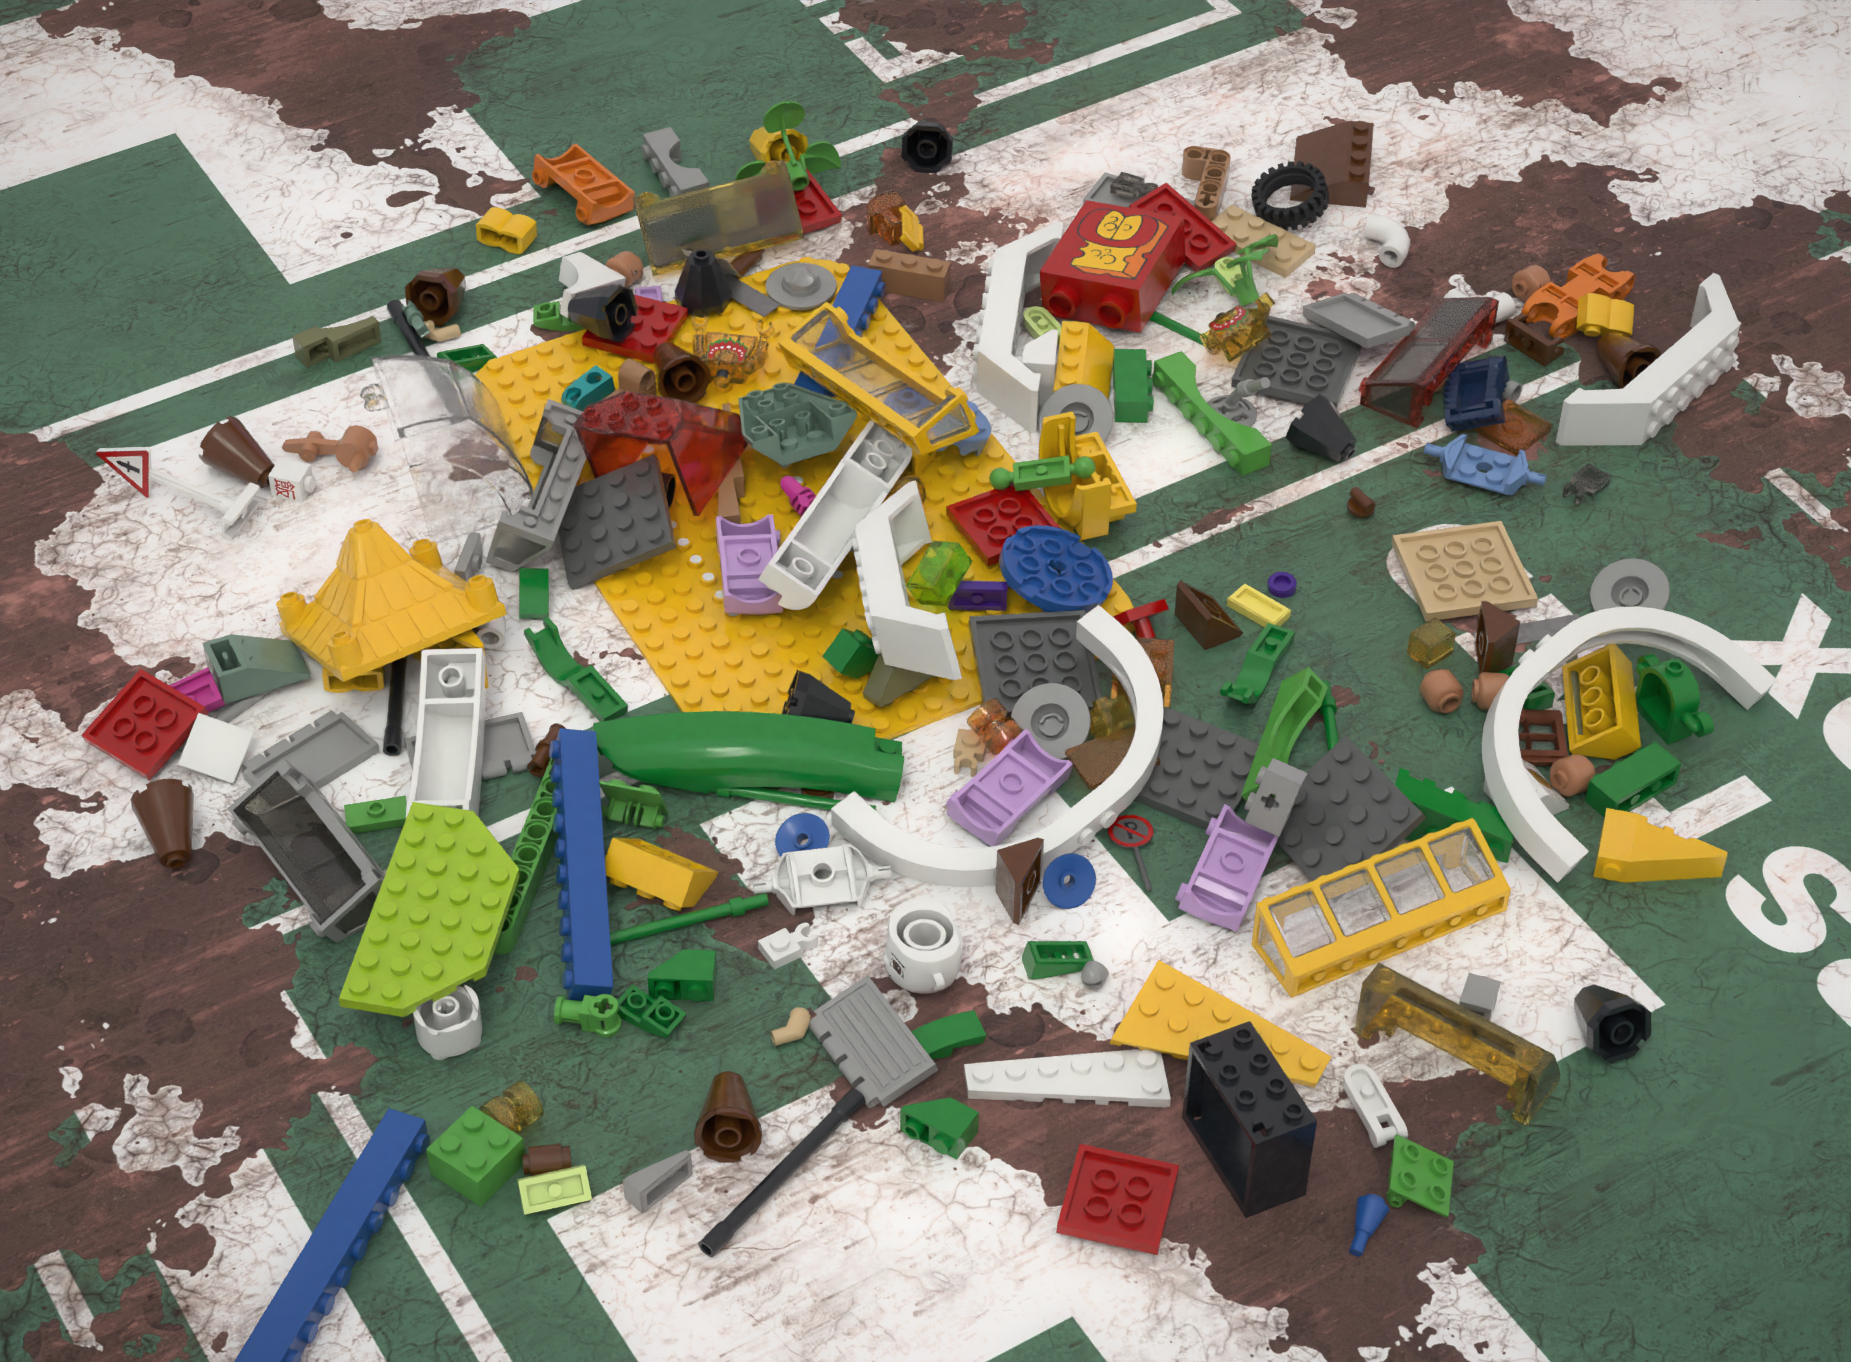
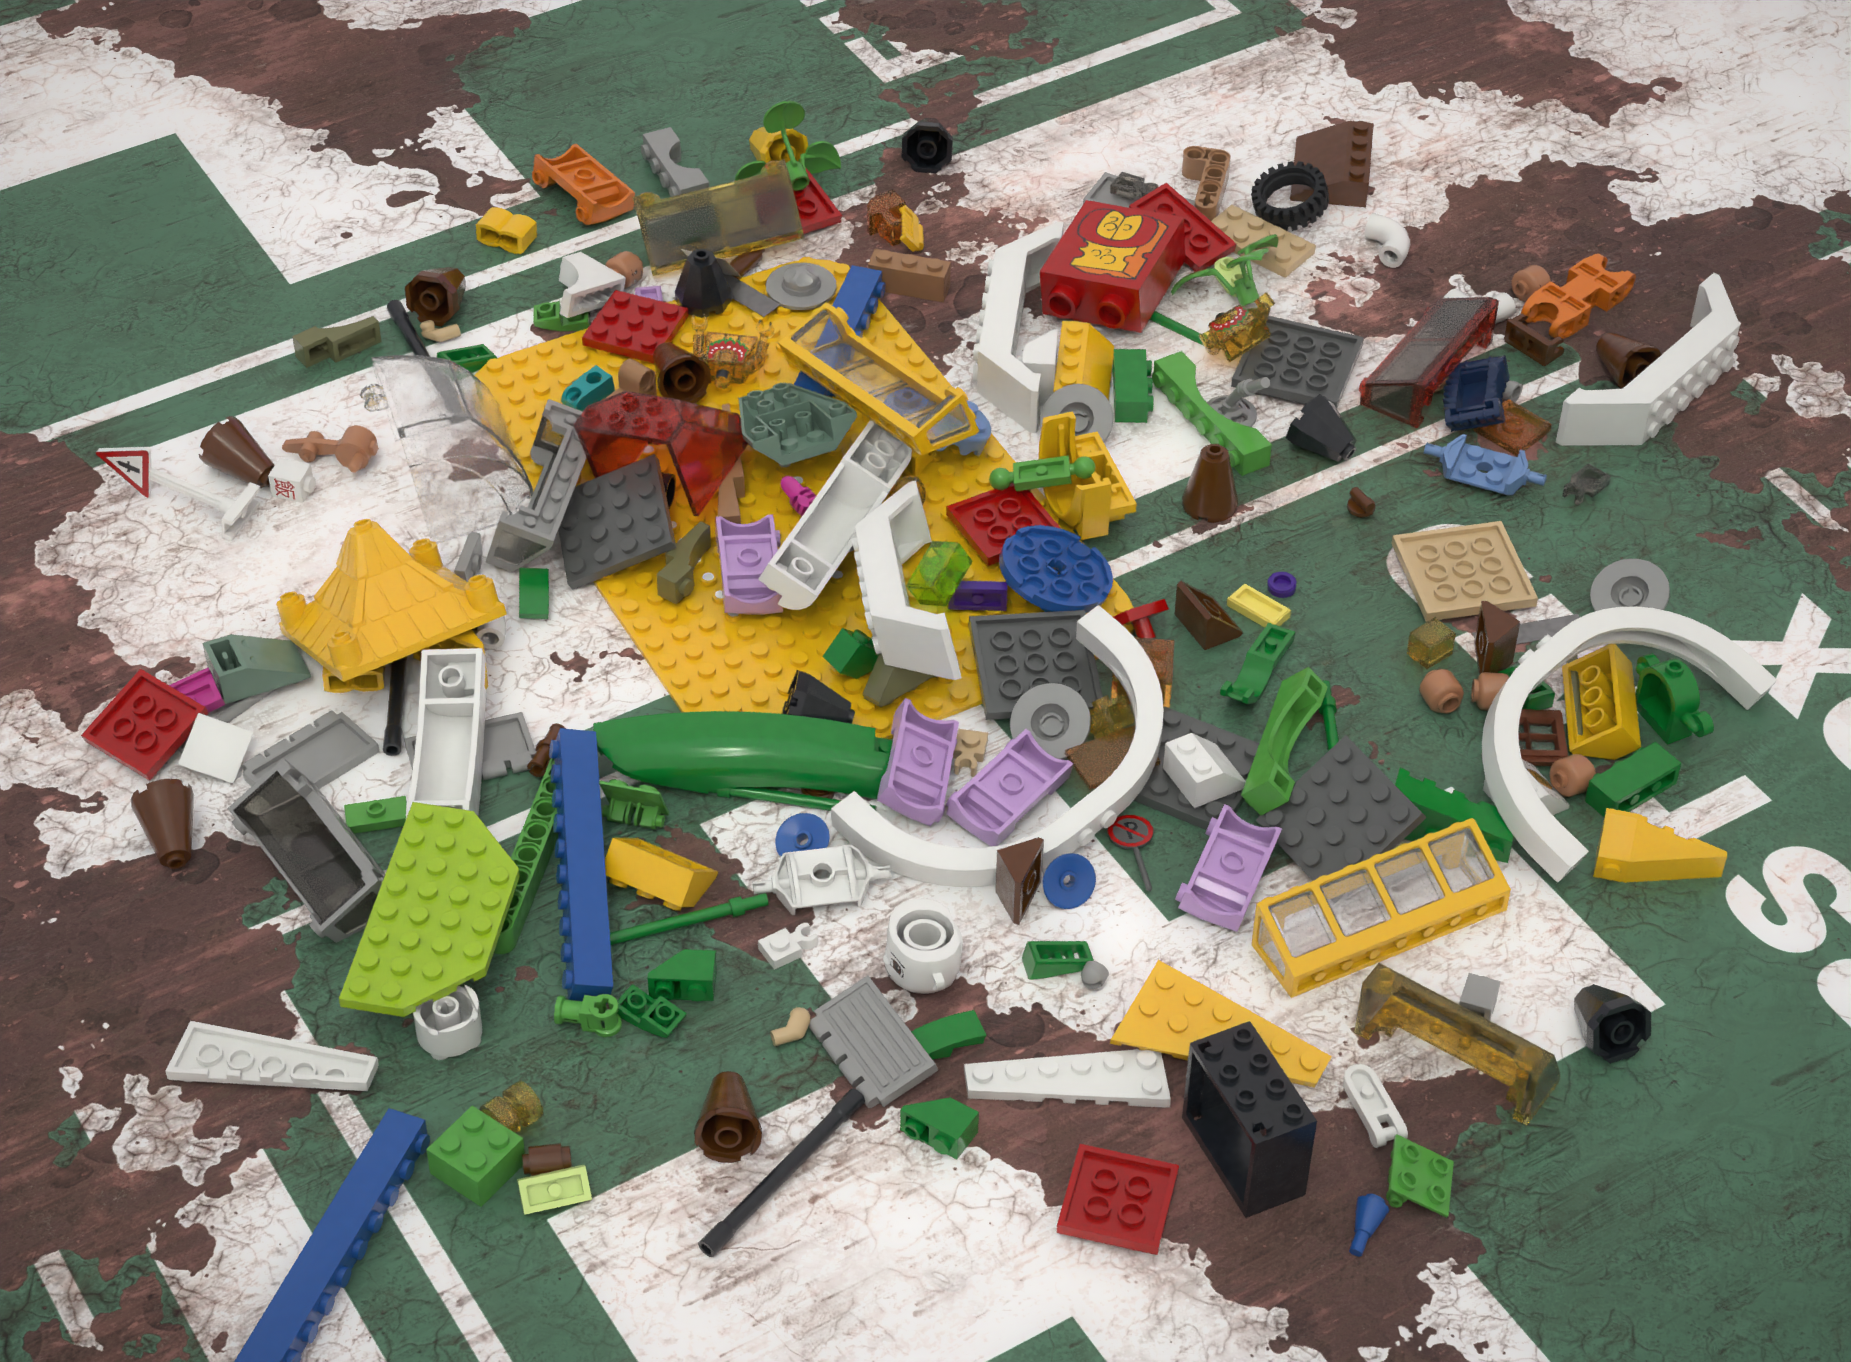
sand green piece [401,300,430,338] -> none
green piece [524,617,628,722] -> none
black cone [568,284,638,343] -> none
light grey slope [623,1150,693,1213] -> none
clear orange wheel [967,698,1024,755] -> none
yellowish green plate [1023,306,1062,345] -> none
light grey brick [1244,758,1308,837] -> none
light grey hinge [1303,293,1416,349] -> none
yellow brick [1576,293,1634,337] -> none
none -> white wing [166,1021,379,1091]
none -> olive slope [657,521,711,604]
none -> lavender piece [877,698,959,826]
none -> white slope [1163,733,1246,808]
none -> reddish brown cone [1182,444,1238,523]

